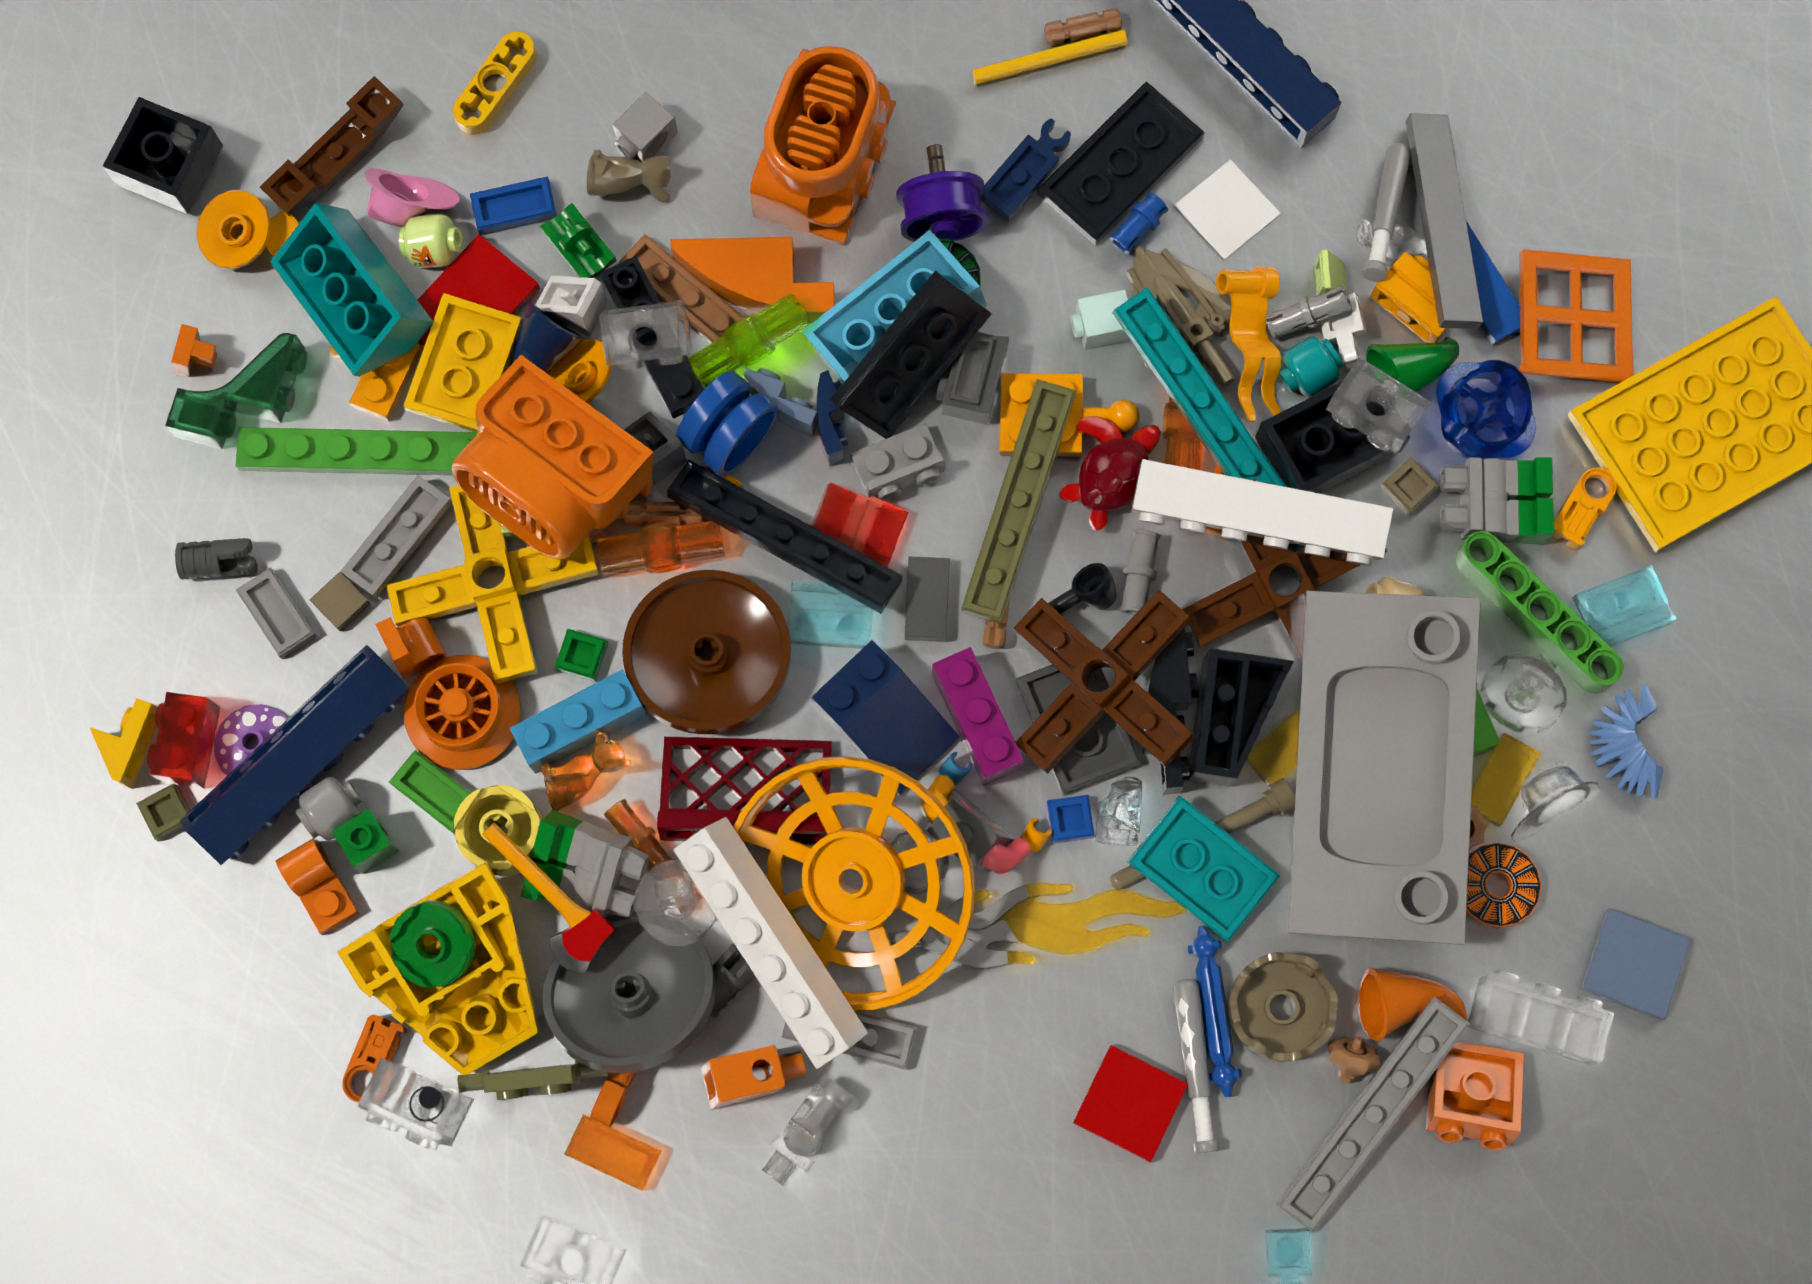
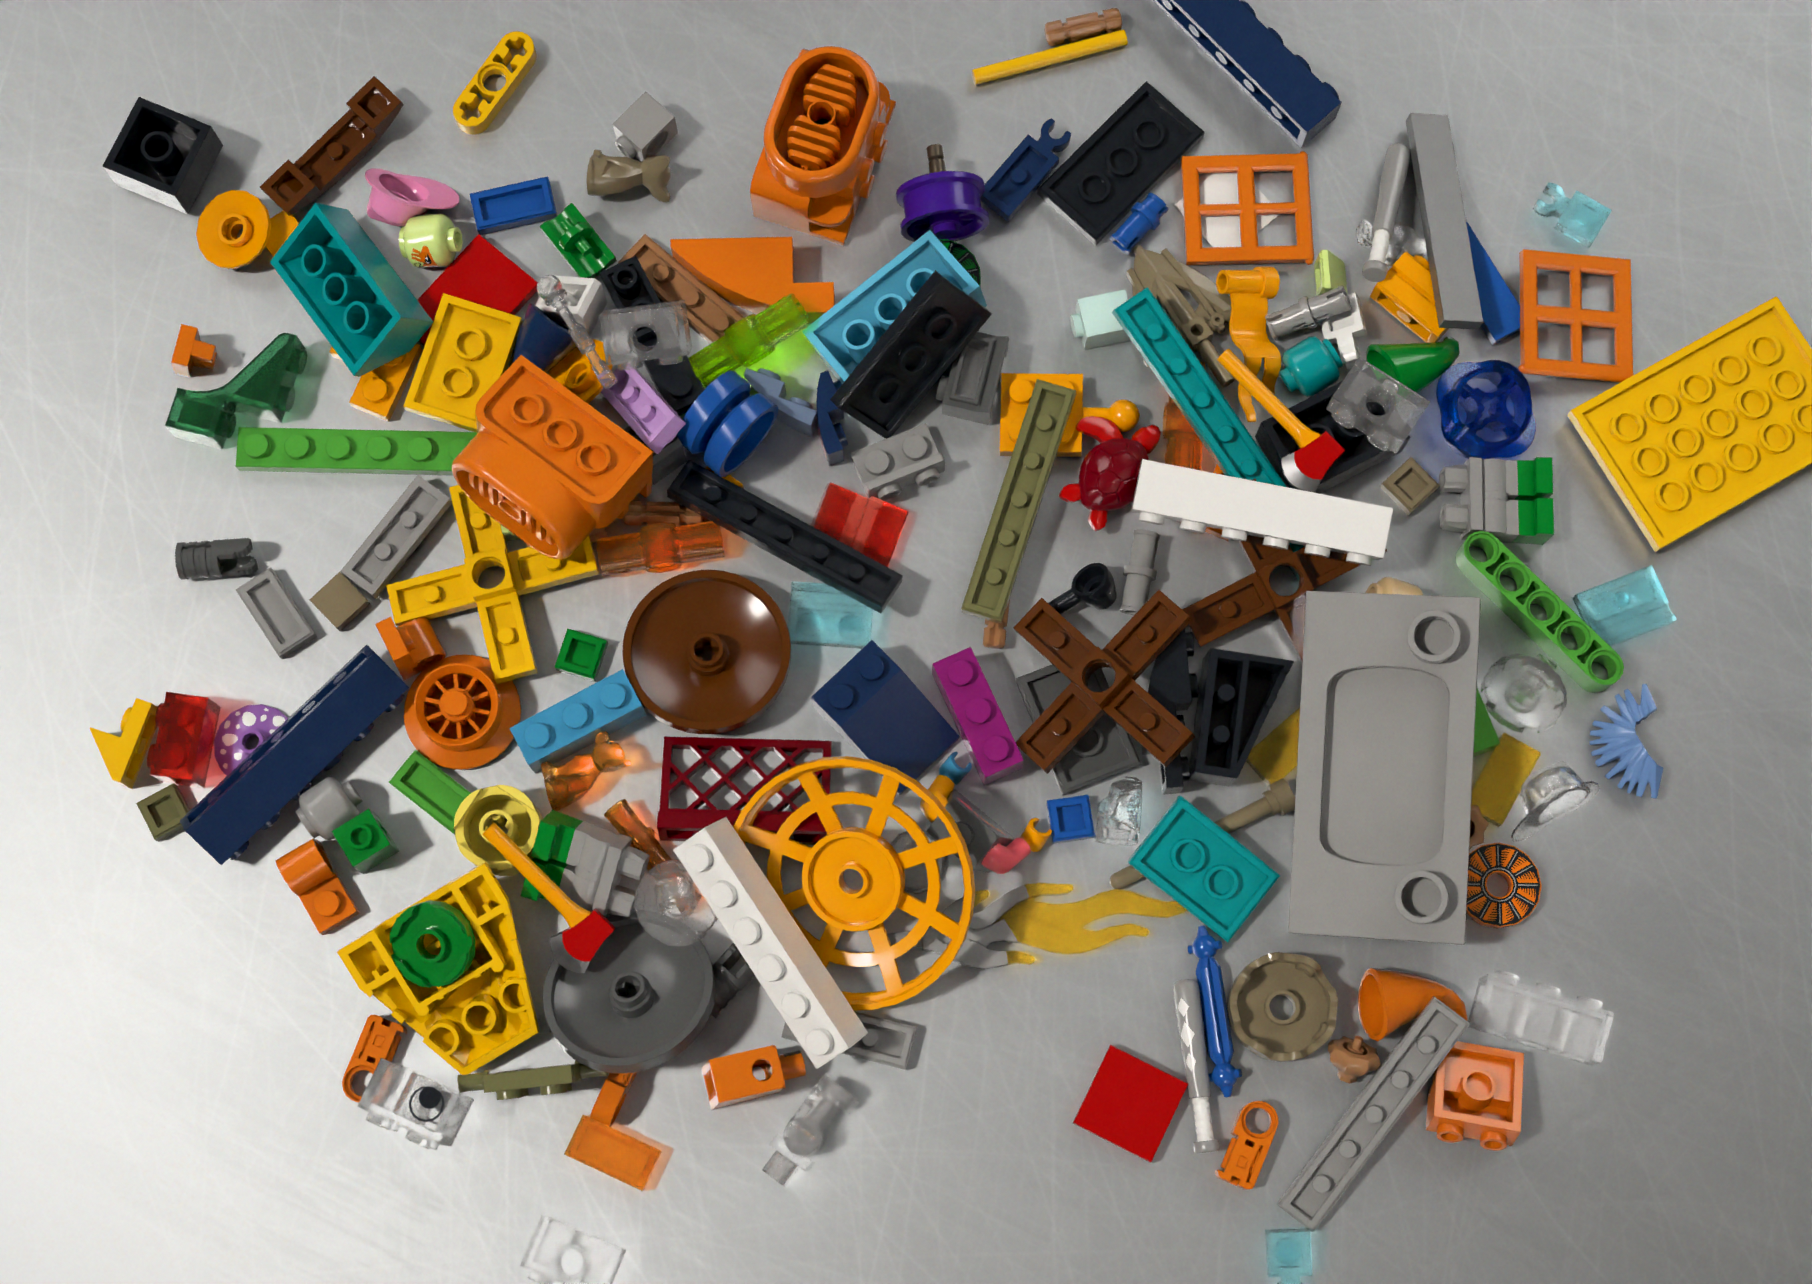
dark grey tile [905,556,950,642] -> none
light orange piece [1552,468,1617,550] -> none
sand blue tile [1580,908,1691,1020] -> none
none -> clear piece [537,275,618,389]
none -> lavender plate [601,359,686,454]
none -> orange window [1181,151,1314,265]
none -> orange piece [1215,1101,1278,1190]
none -> piece [1217,349,1345,493]
none -> clear light blue plate [1533,182,1612,248]

